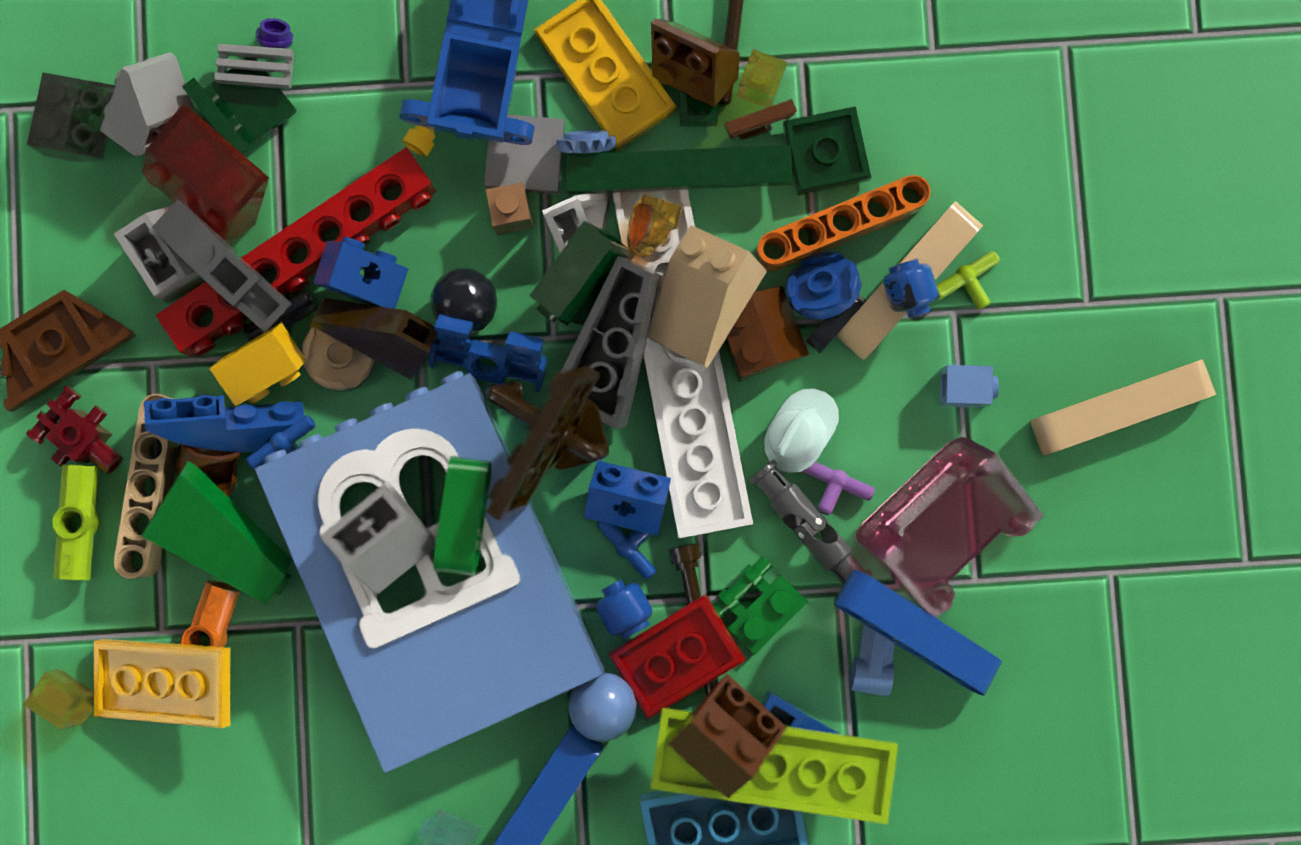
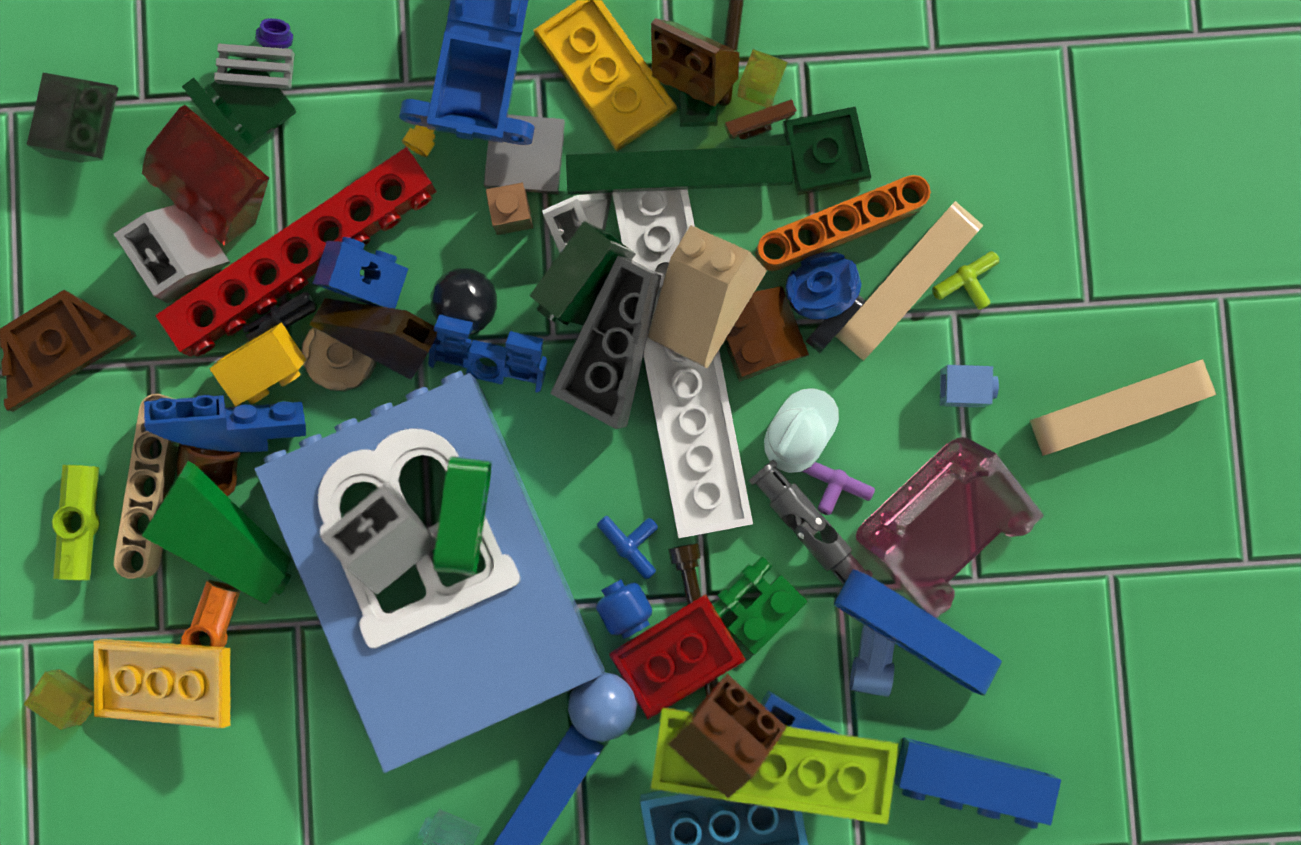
dark red piece [26,385,123,474] -> none
light grey slope [100,52,194,157] -> none
dark grey slope [152,199,292,332] -> none
blue piece [246,415,316,470] -> none
dark brown plate [486,366,609,521] -> none
medium blue gear [556,130,616,153] -> none
blue brick [584,461,671,536] -> none
clear yellow rock [627,195,682,257] -> none
blue head [883,258,939,318] -> none
none -> blue brick [893,737,1061,829]

